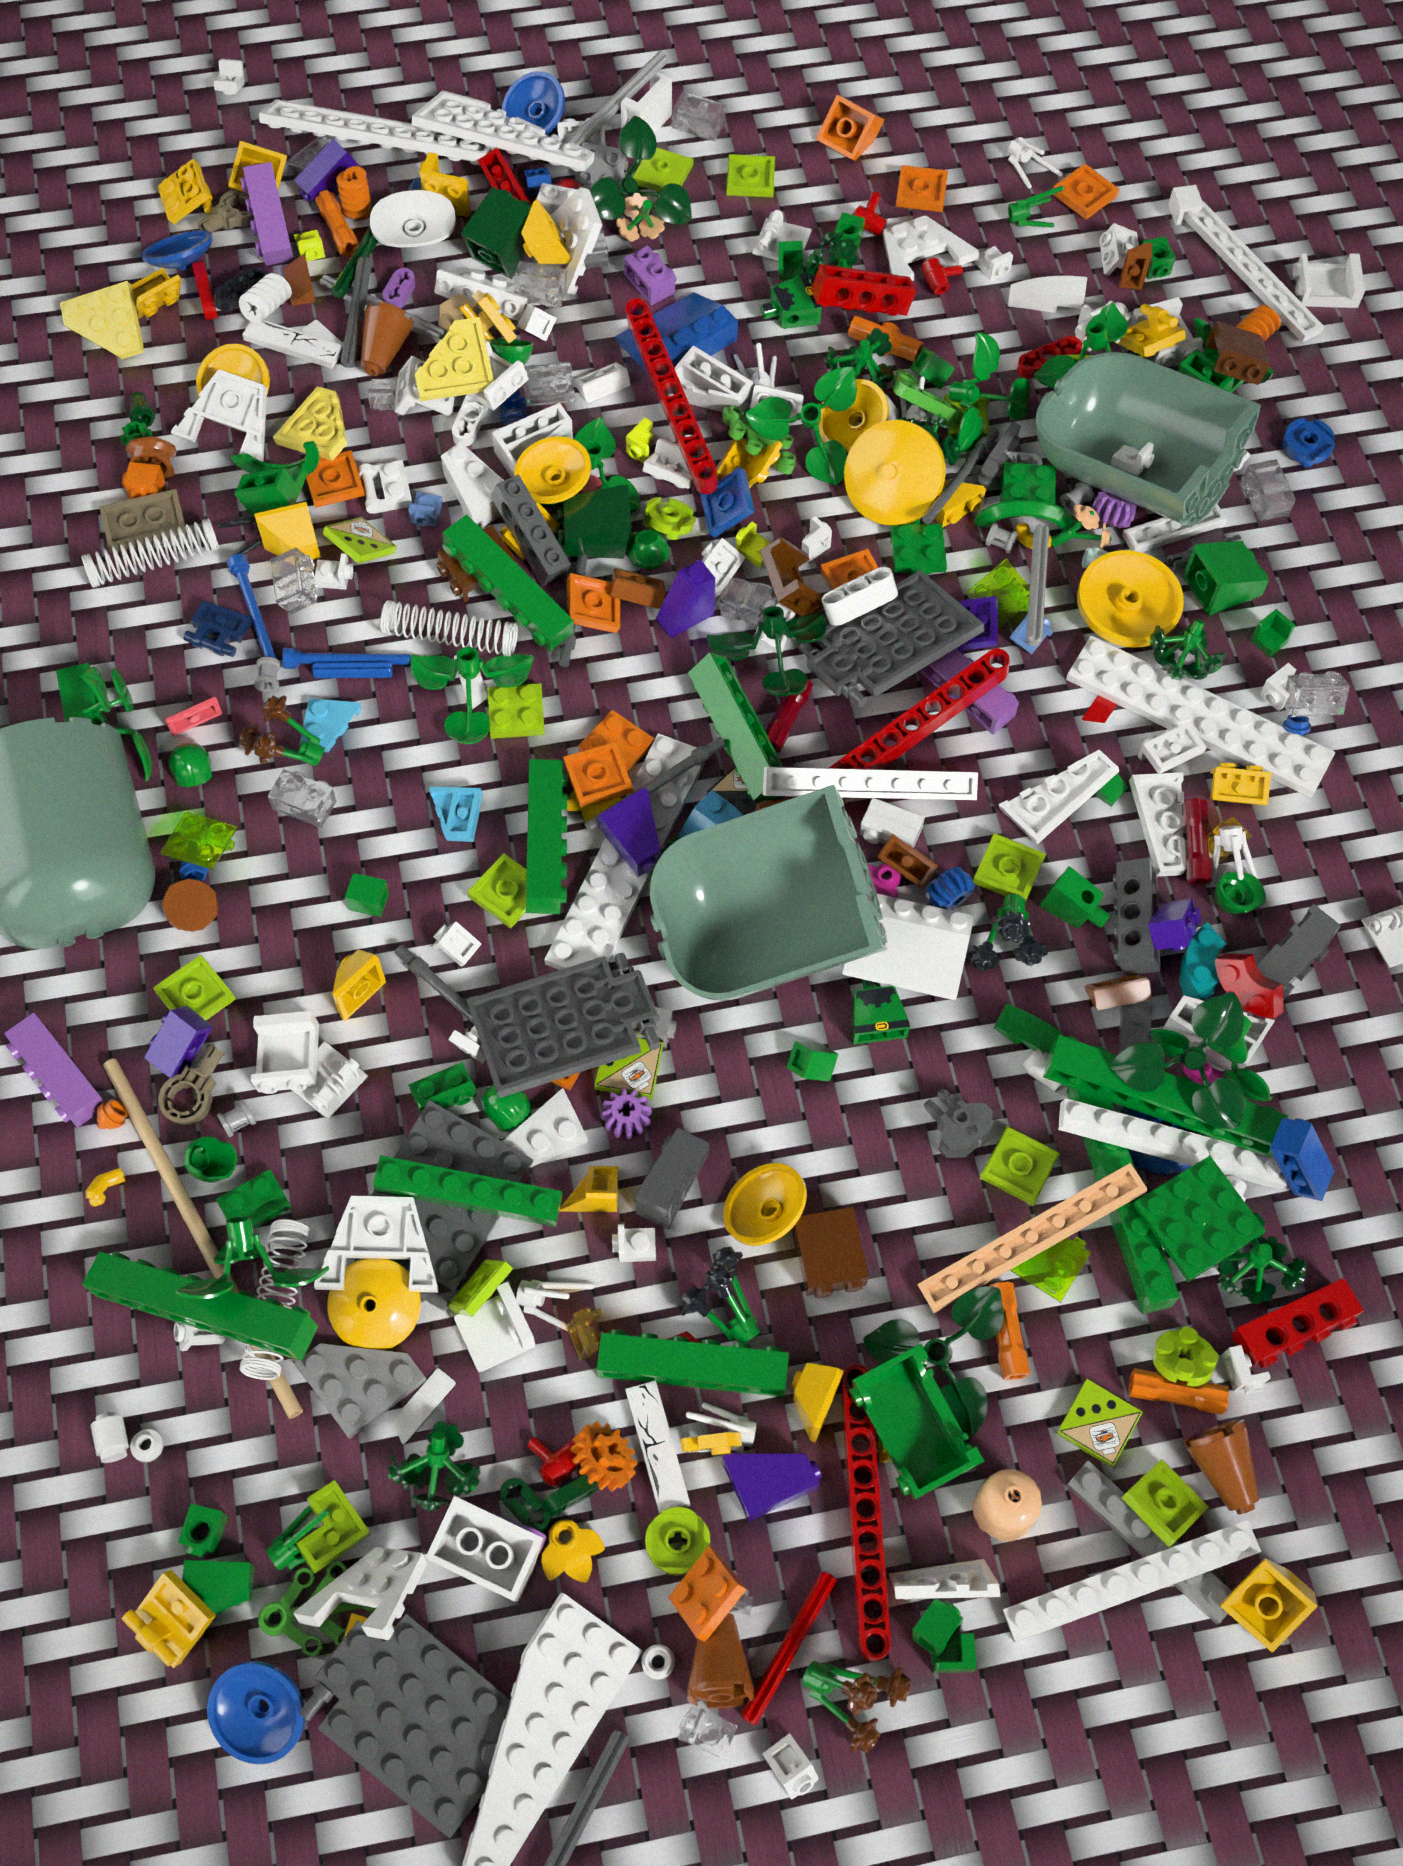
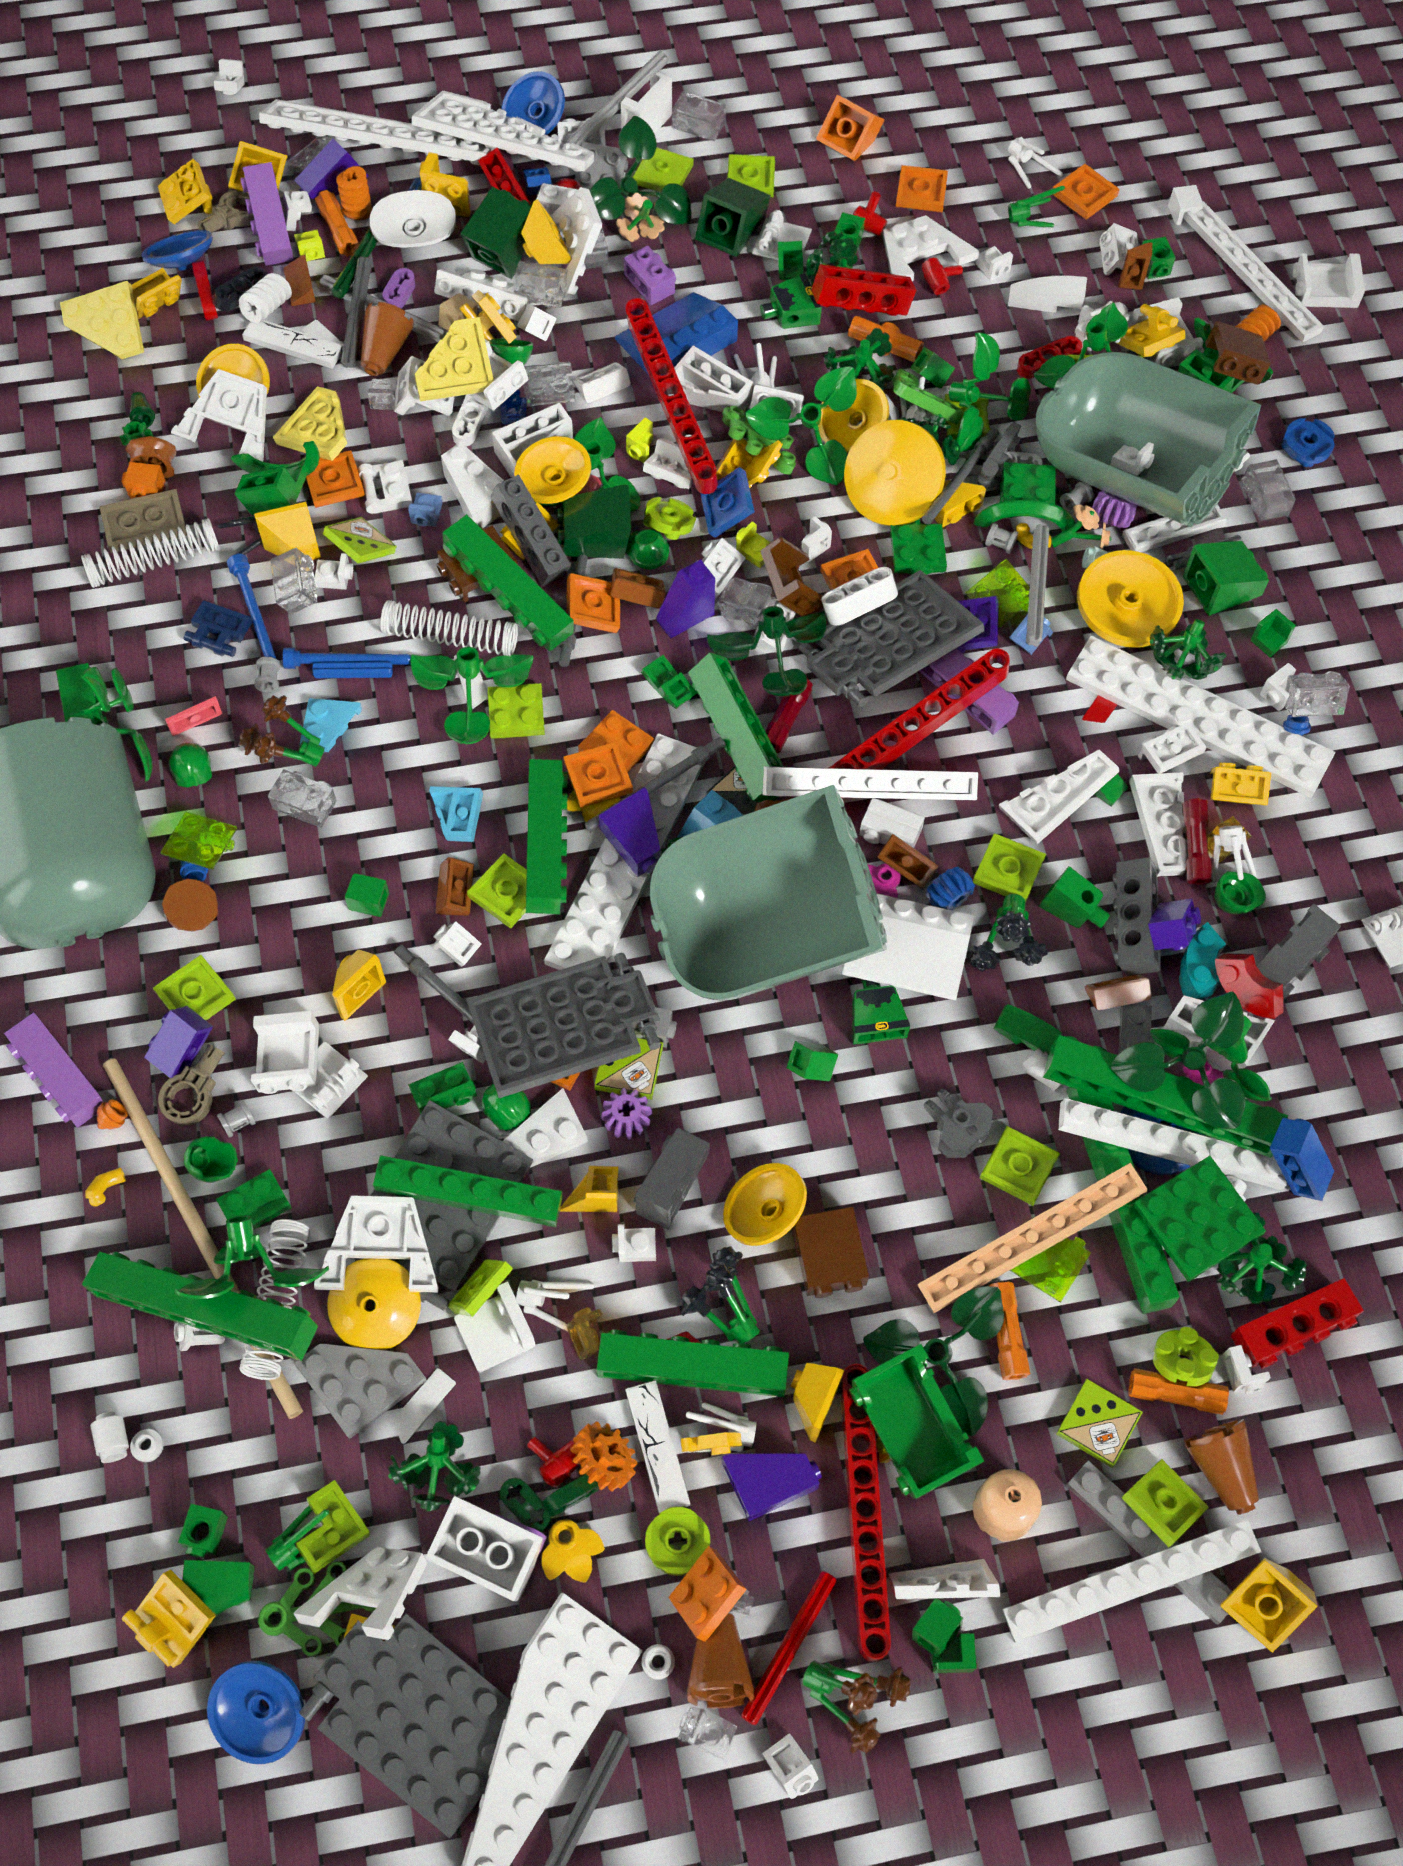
none -> white bracket [282,191,312,231]
none -> dark orange slope [436,857,474,916]
none -> green slope [641,655,697,709]
none -> dark green slope [695,178,771,257]

